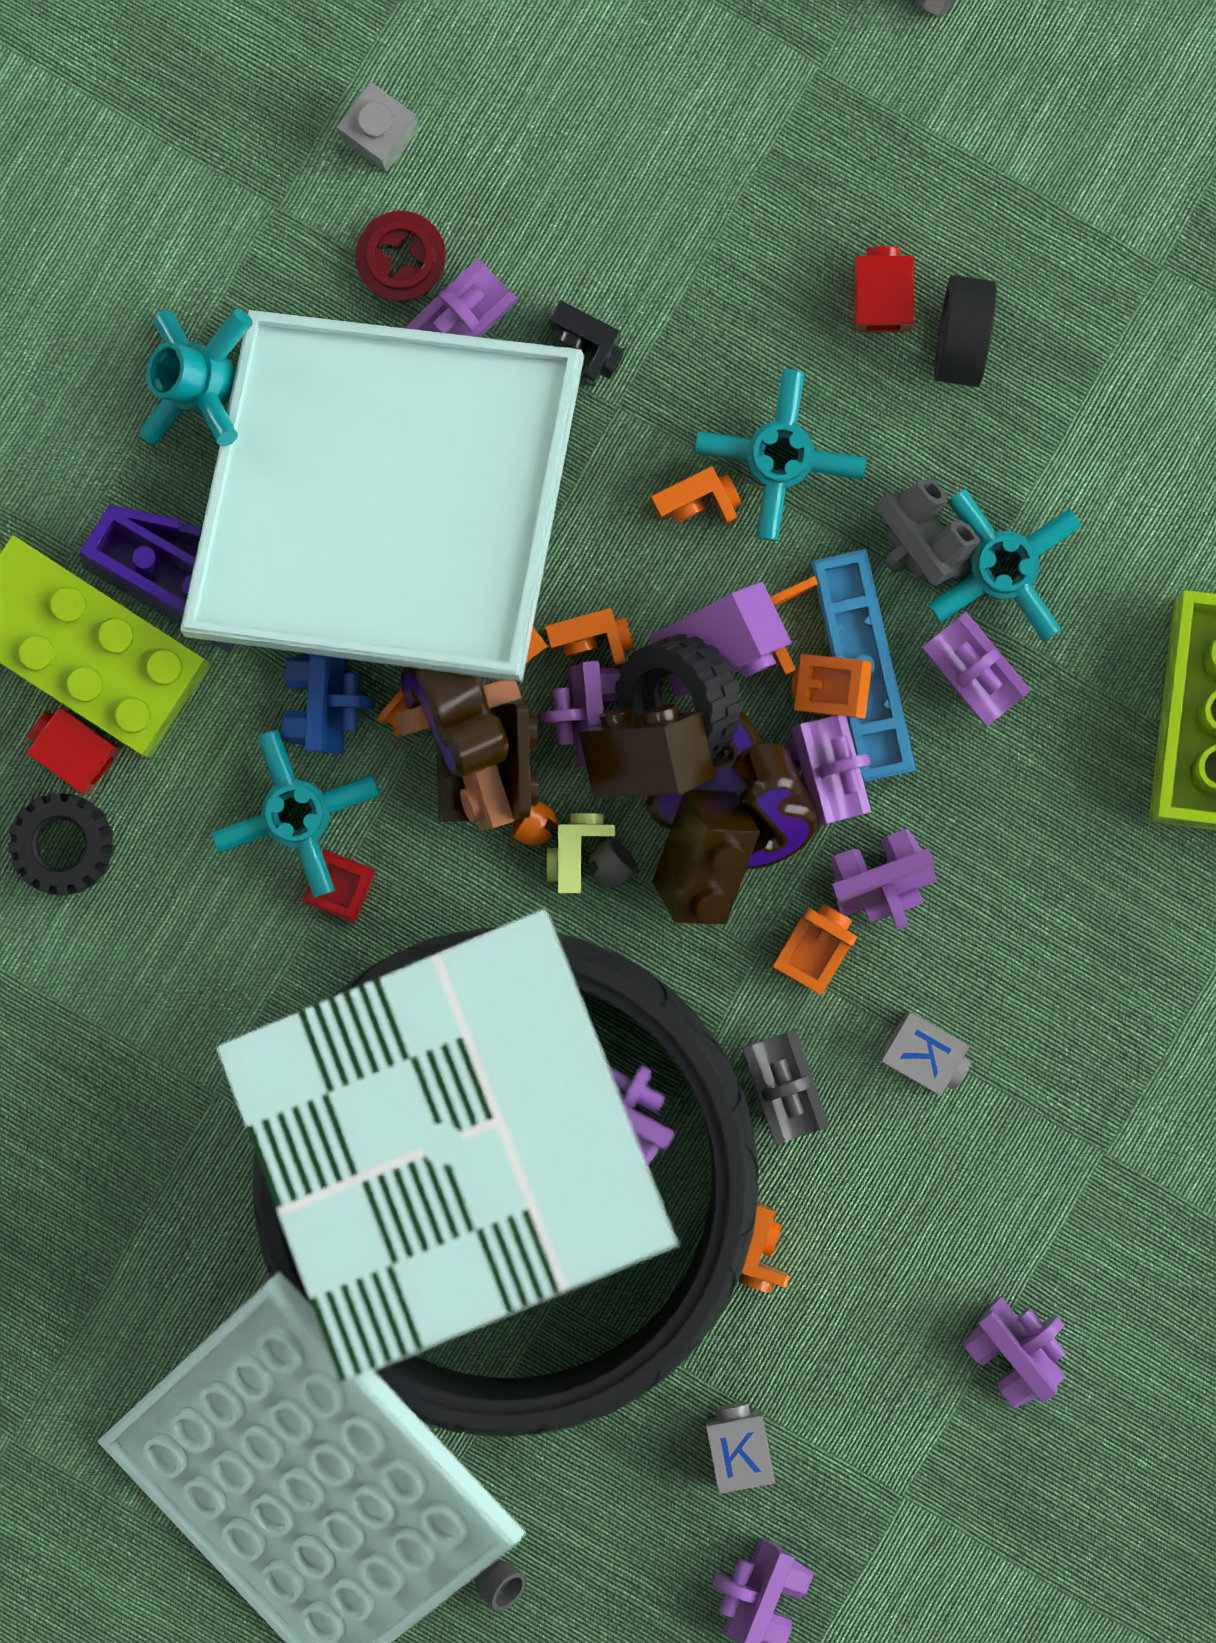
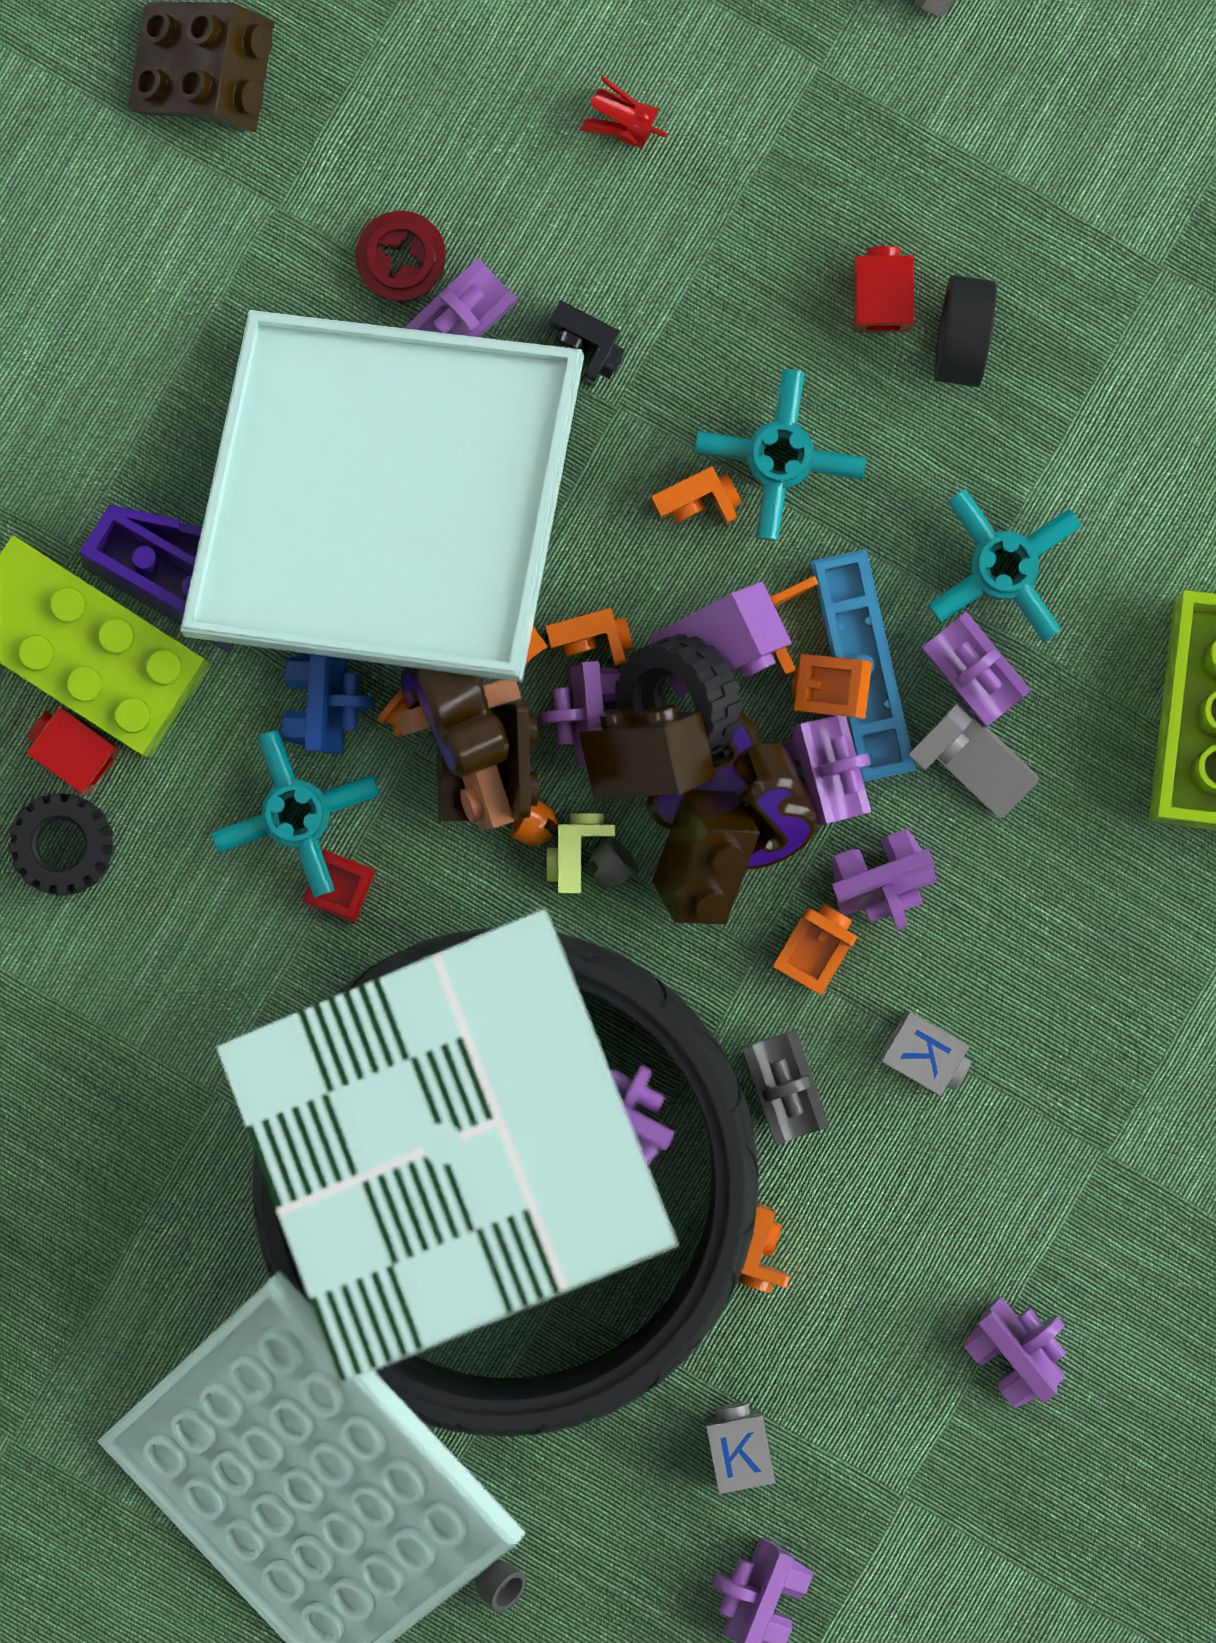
teal bar [139,309,253,446] -> none
light grey brick [336,81,420,173] -> none
dark grey hips [874,479,980,586] -> none
none -> dark brown bracket [128,1,274,132]
none -> red piece [579,75,667,150]
none -> light grey bracket [909,701,1039,818]

